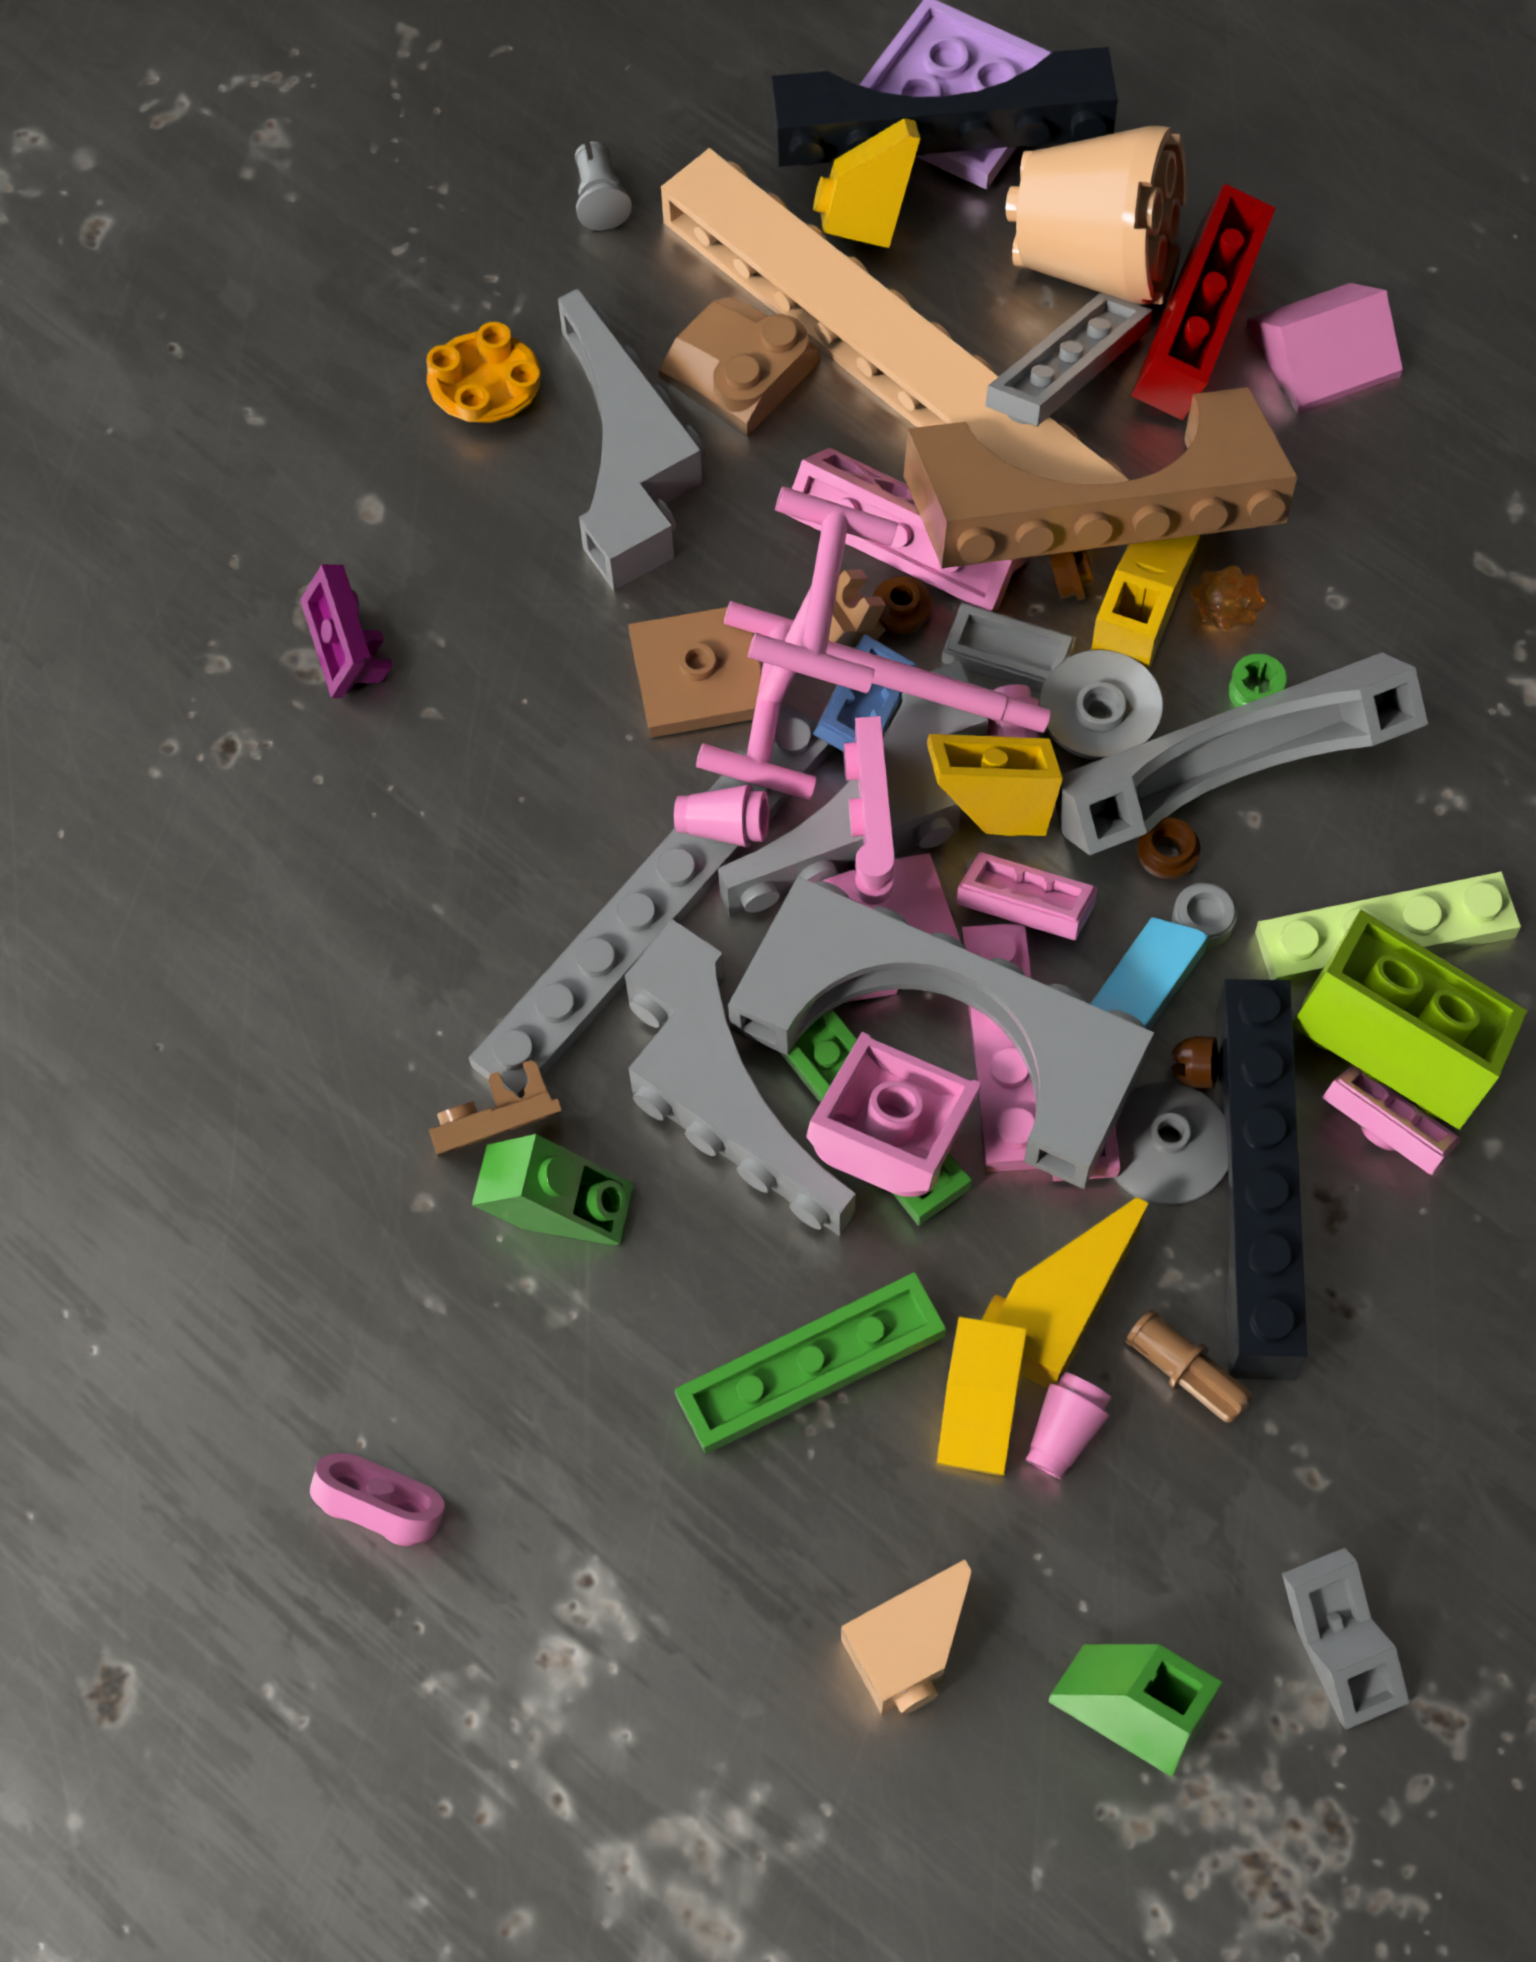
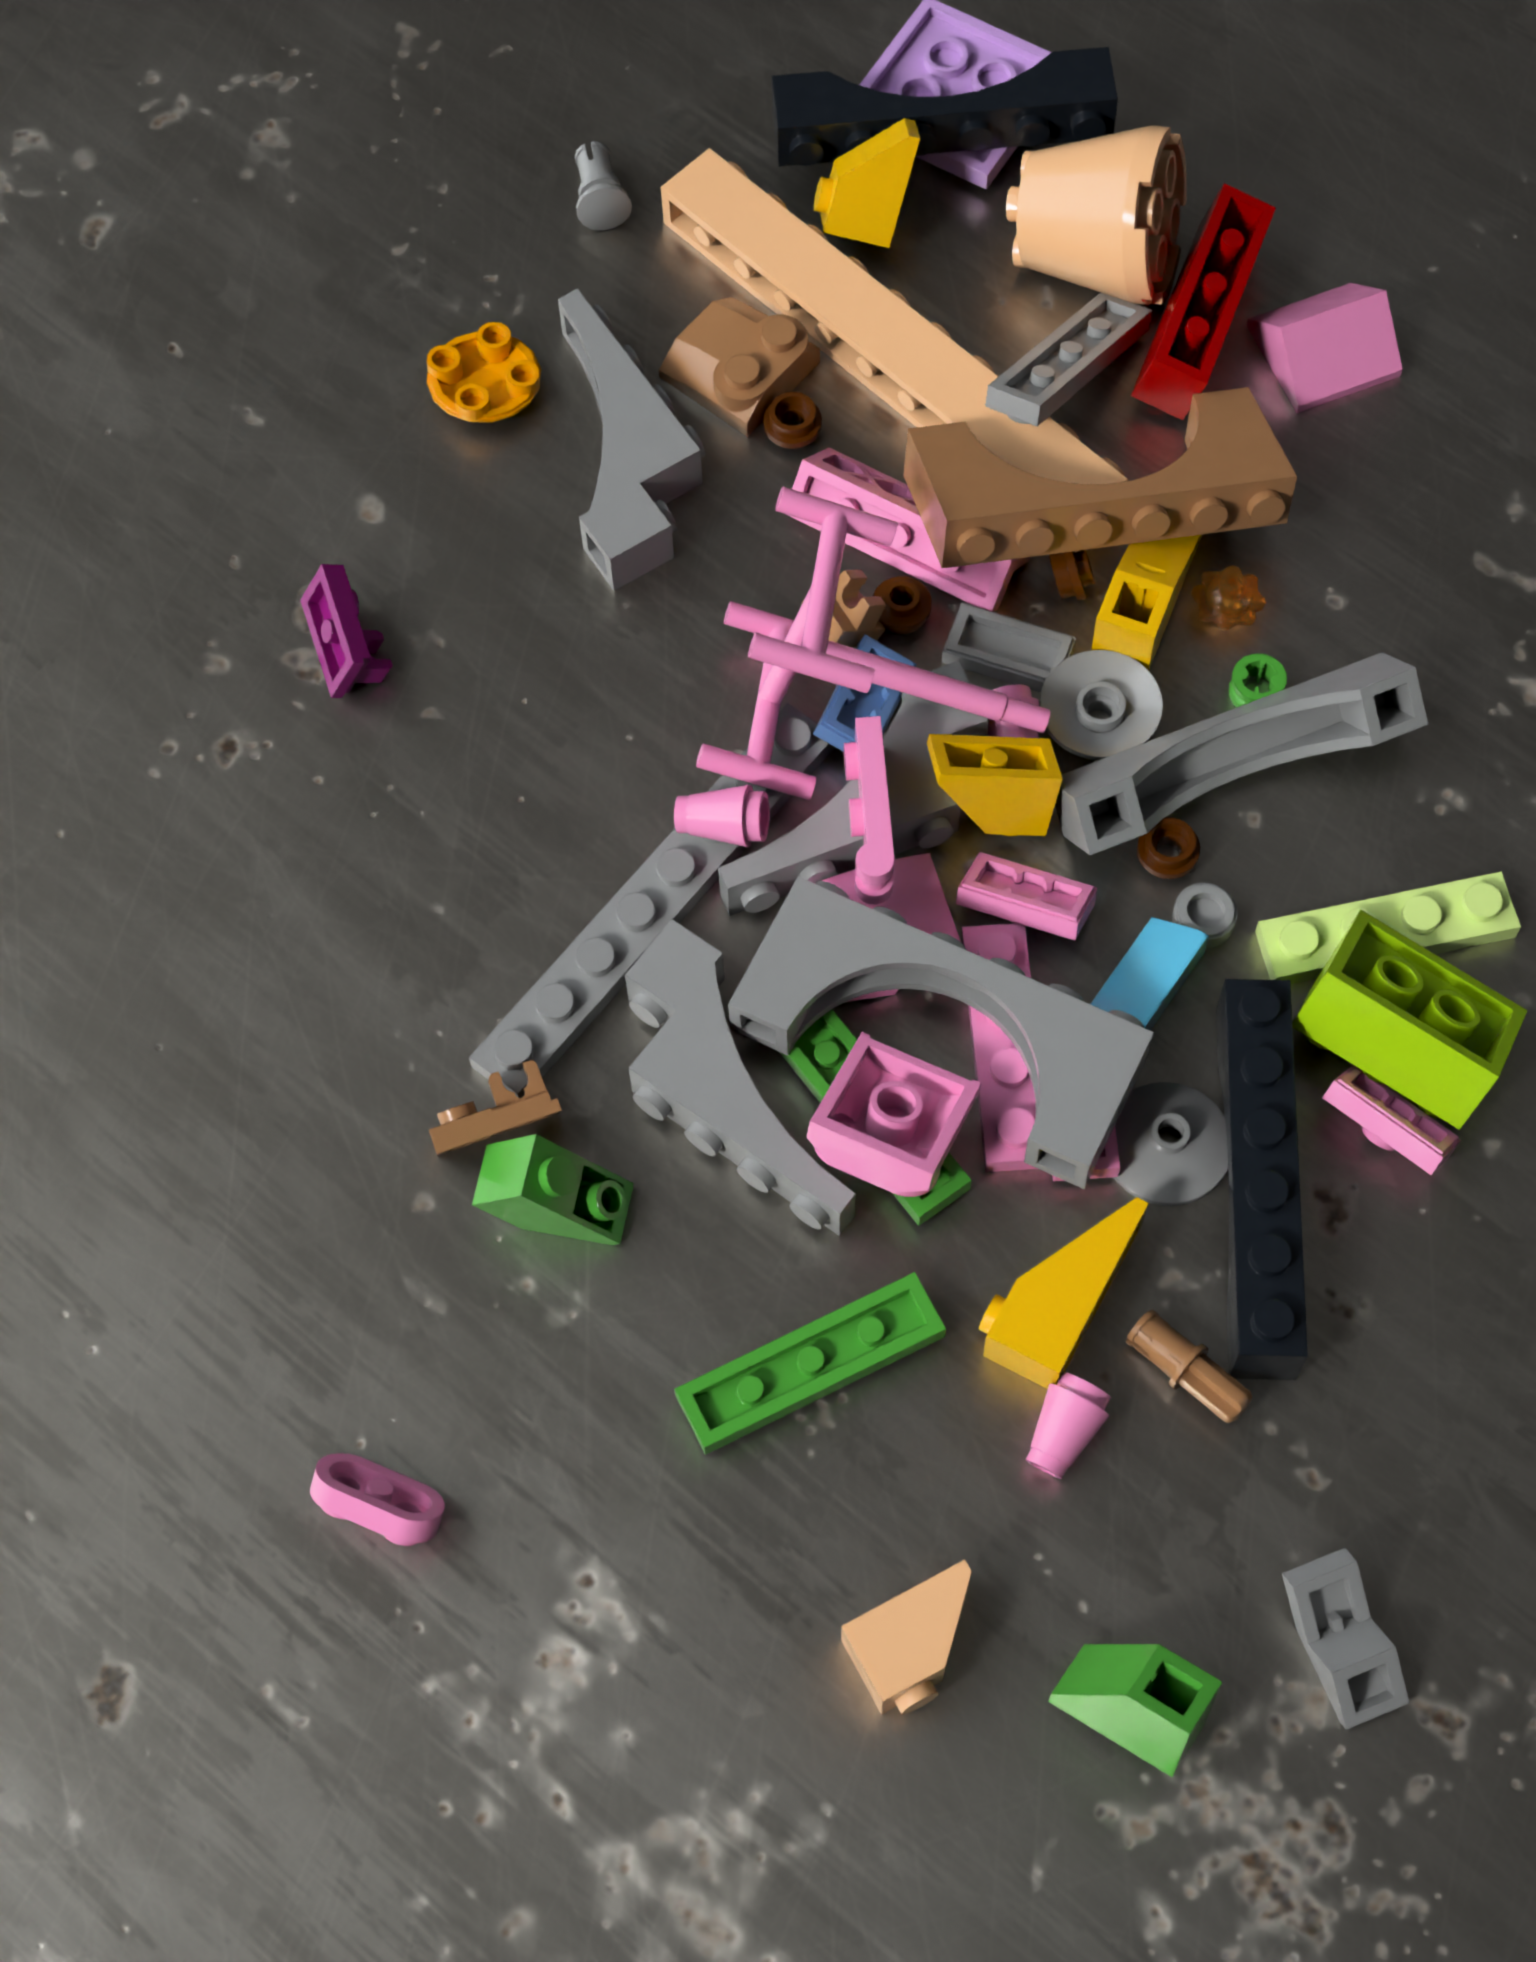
medium nougat plate [628,604,761,738] -> none
yellow slope [937,1317,1027,1477] -> none
reddish brown hinge [1171,1036,1218,1089] -> none
none -> reddish brown plate [764,392,822,449]

